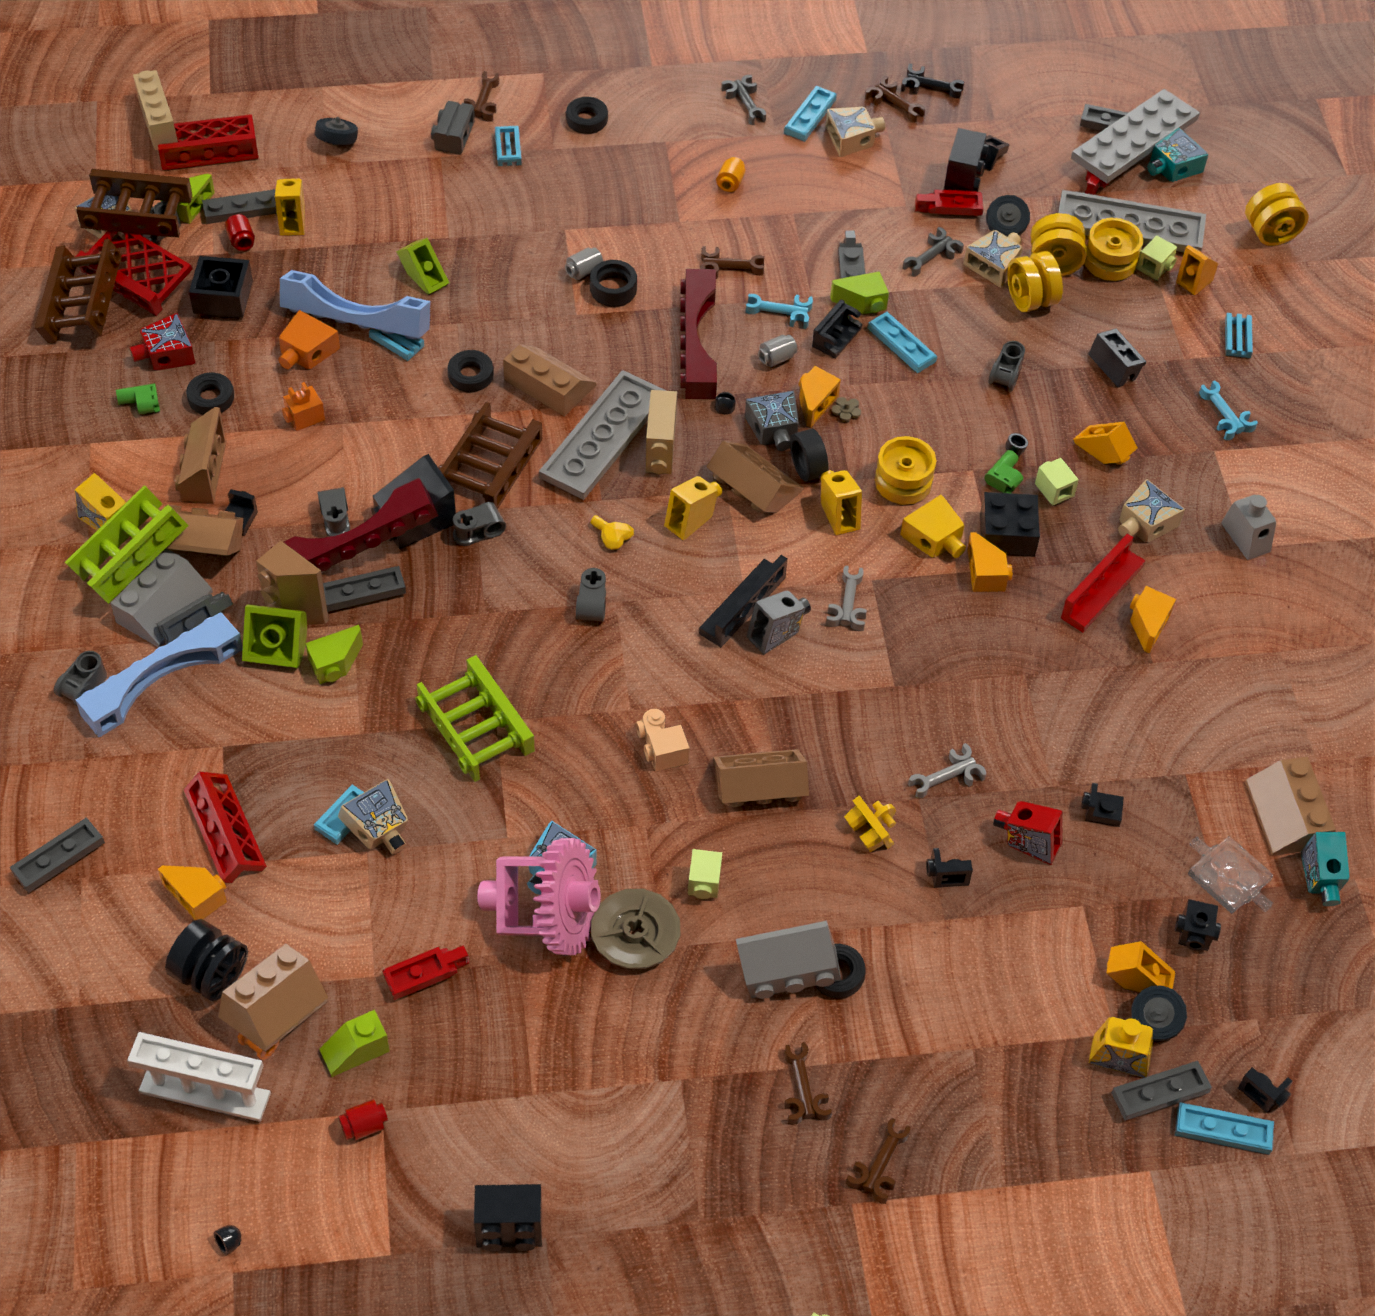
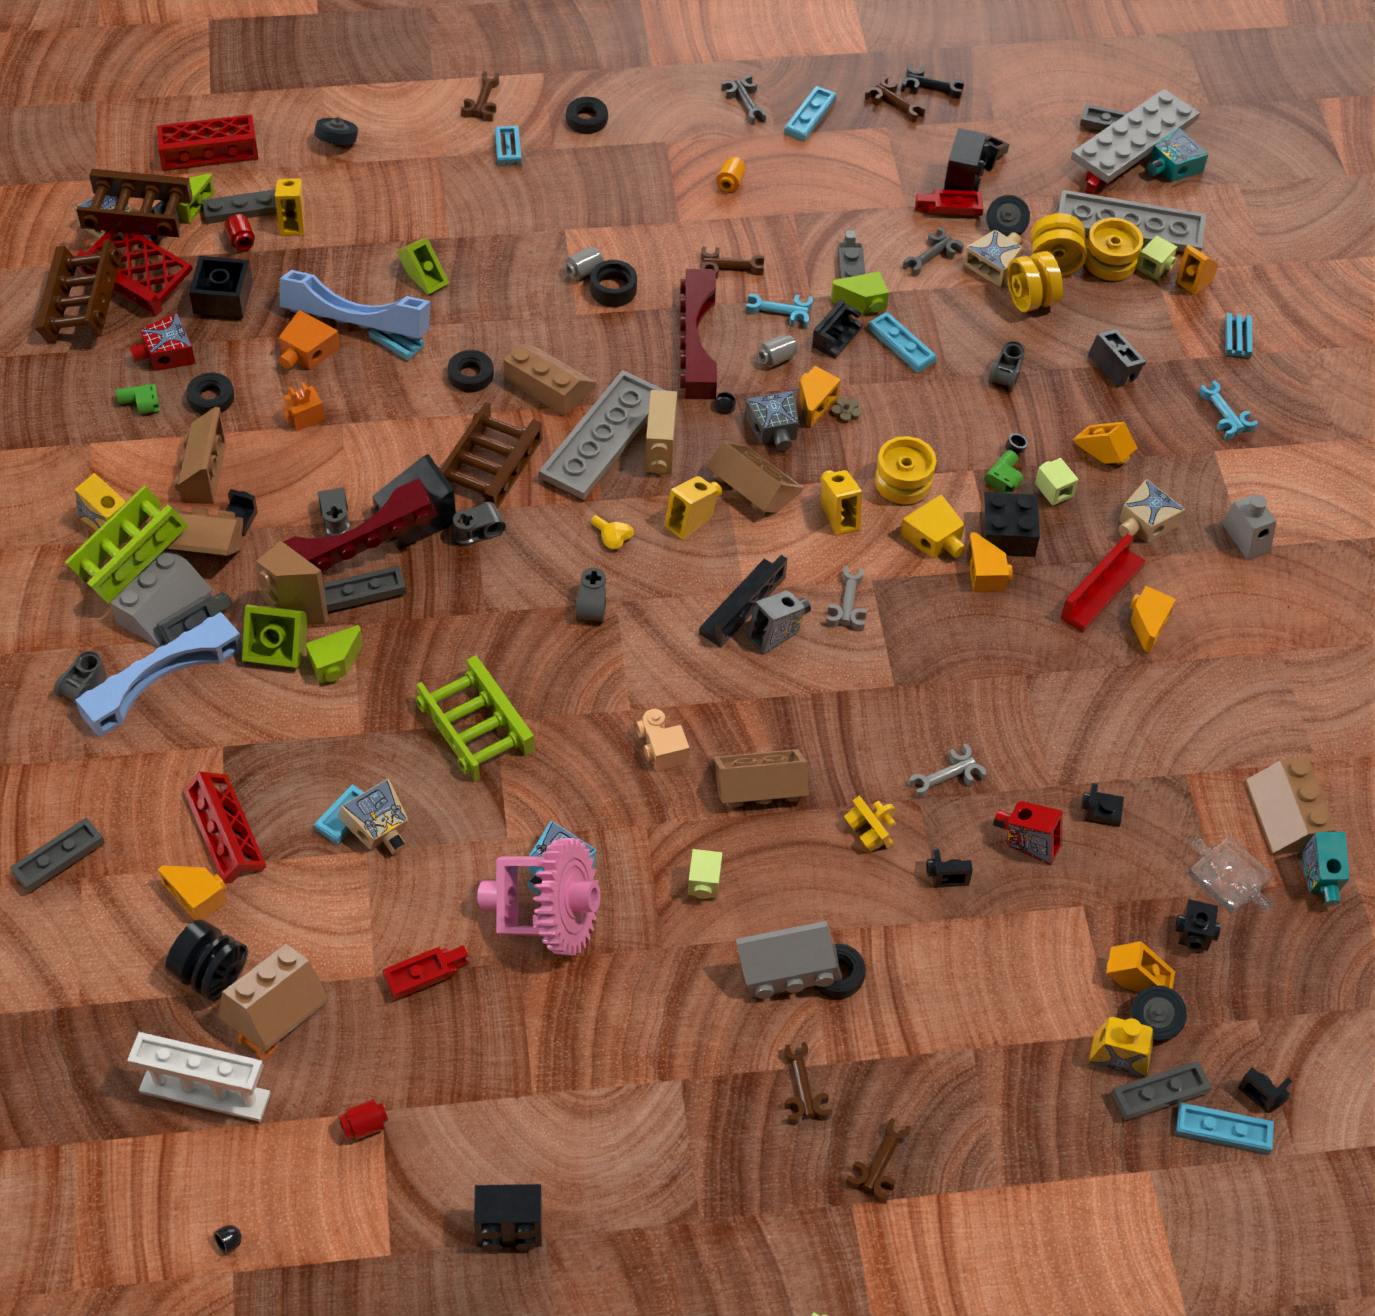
tan brick [133,70,178,150] -> none
lime slope [319,1010,390,1077] -> none
dark grey brick [431,101,475,155] -> none
dark tan piece [591,889,681,969] -> none
black tyre [790,428,829,482] -> none
tan torso [826,107,885,157] -> none
yellow wheel [1245,183,1309,246] -> none

